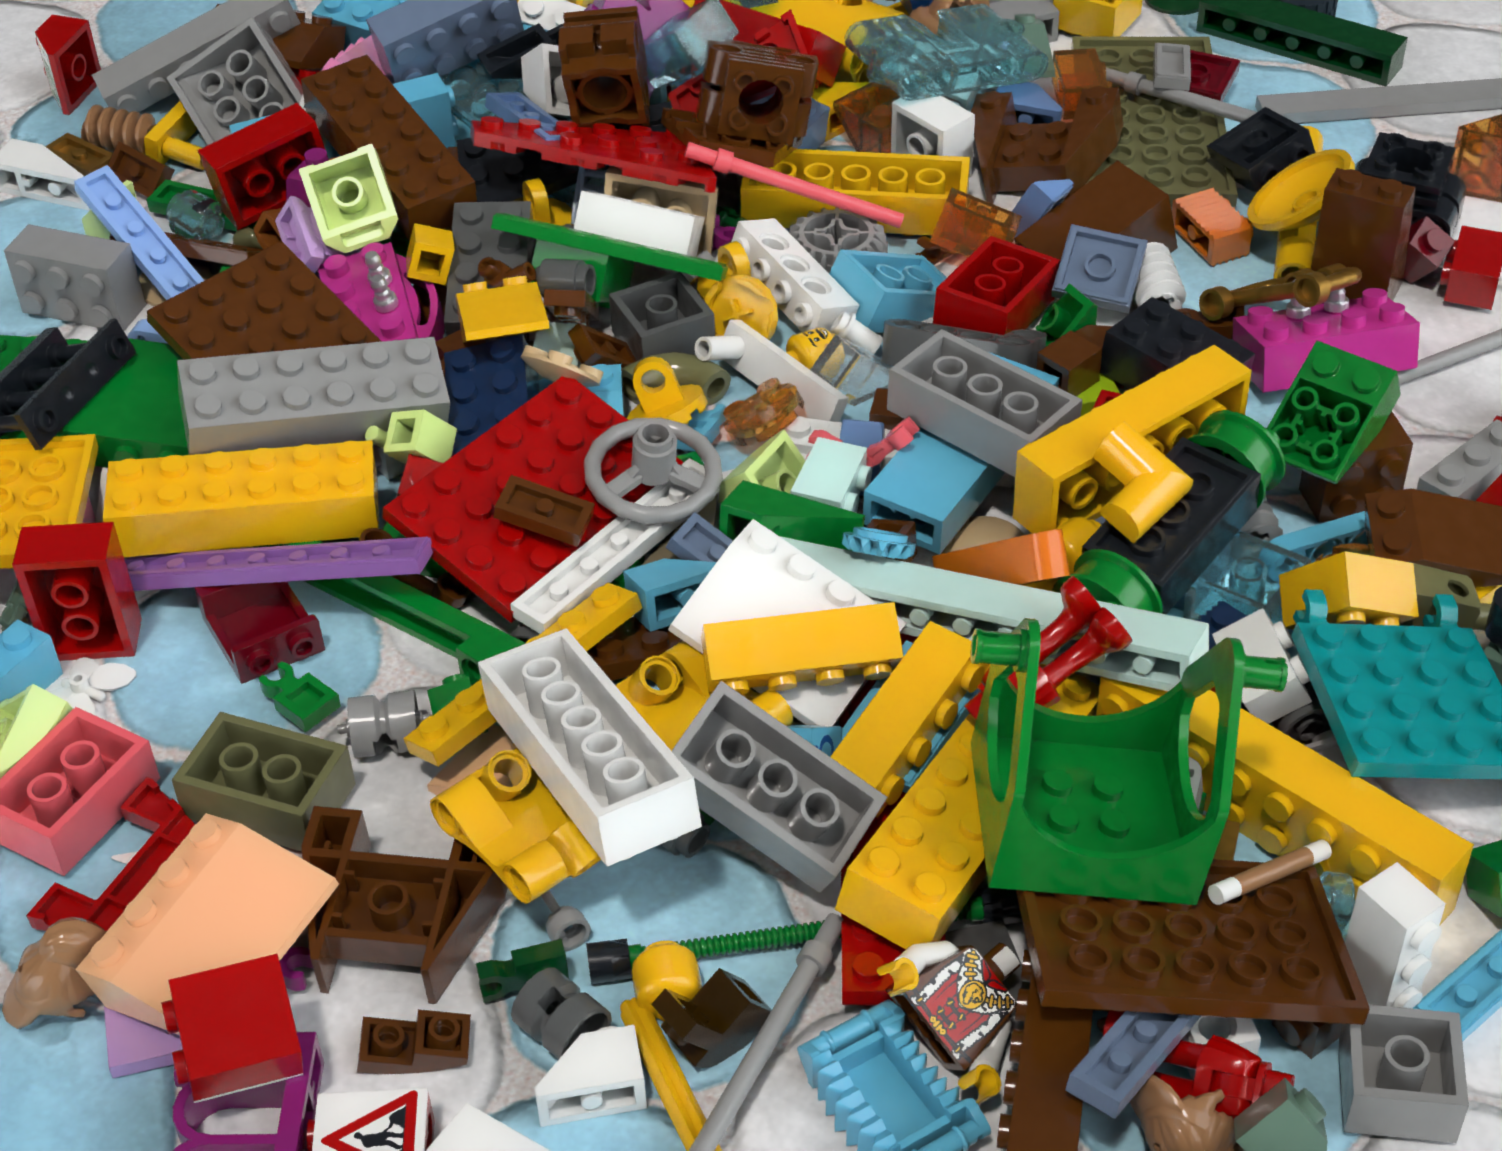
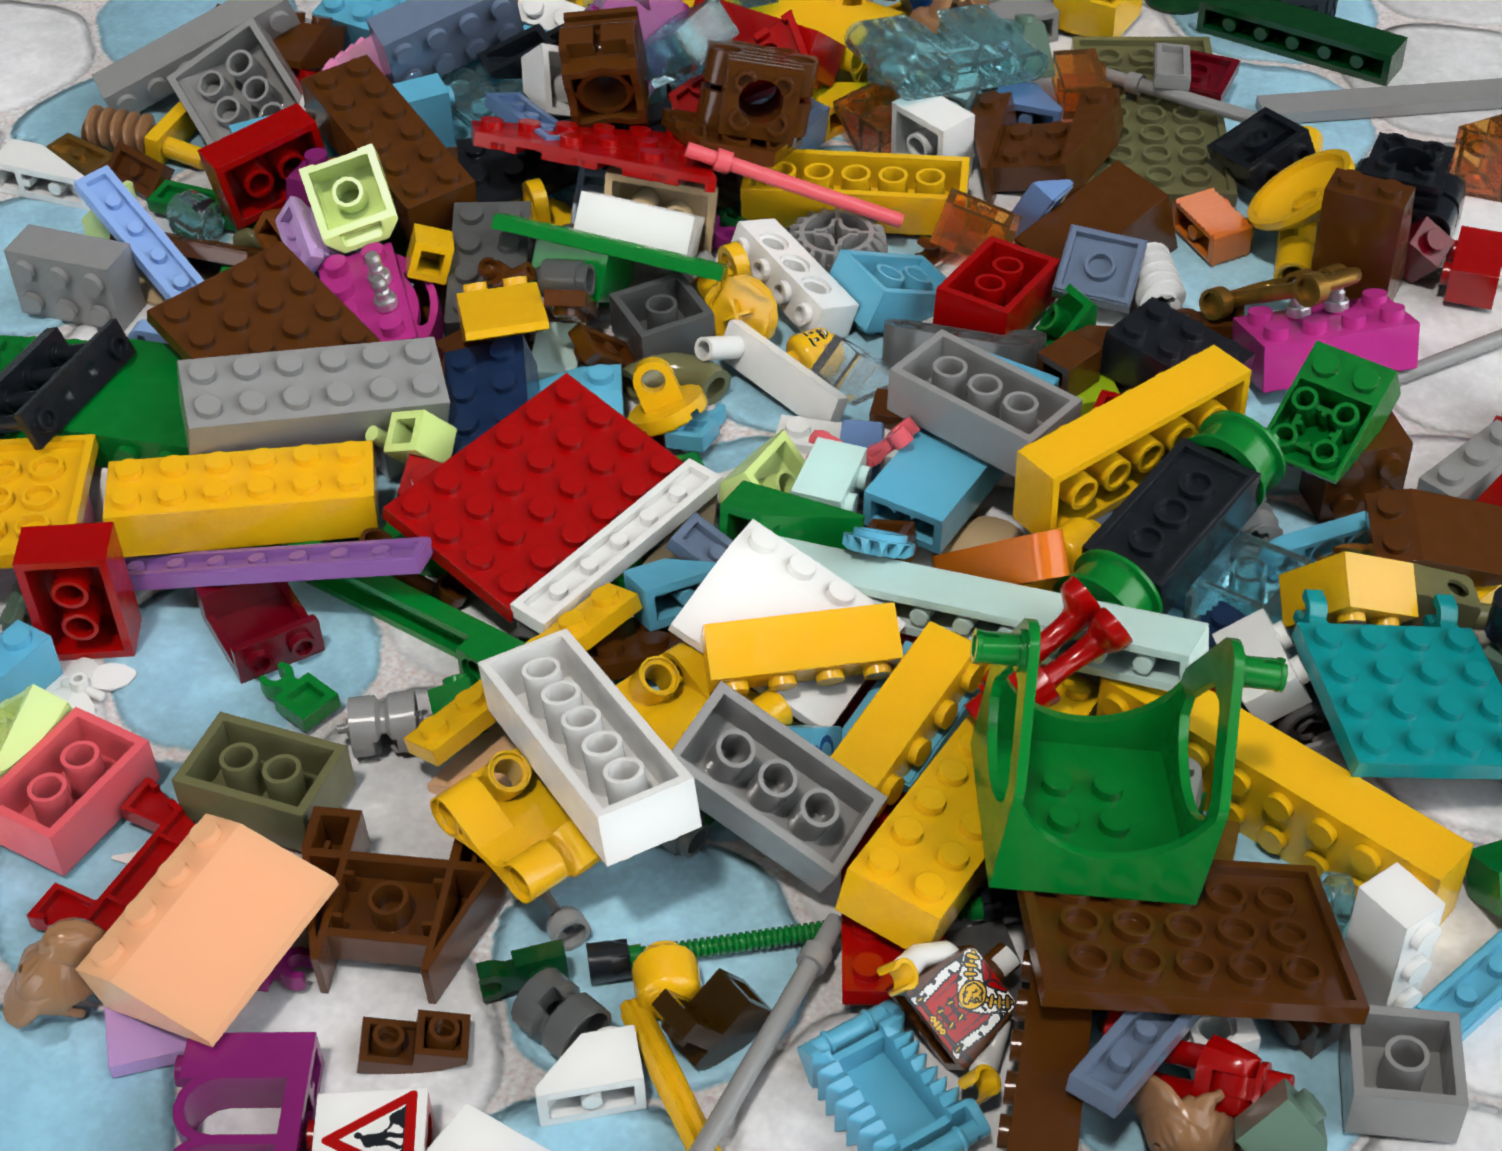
red slope [35,14,101,115] -> none
red piece [161,953,303,1103] -> none
reddish brown plate [493,475,595,547] -> none
tan dish [521,345,604,387] -> none
light grey piece [584,418,723,524] -> none
clear orange plate [723,378,805,446] -> none
white pin [830,311,883,358] -> none
yellow brick [1093,421,1194,544] -> none
medium nougat bar [1208,839,1332,905] -> none

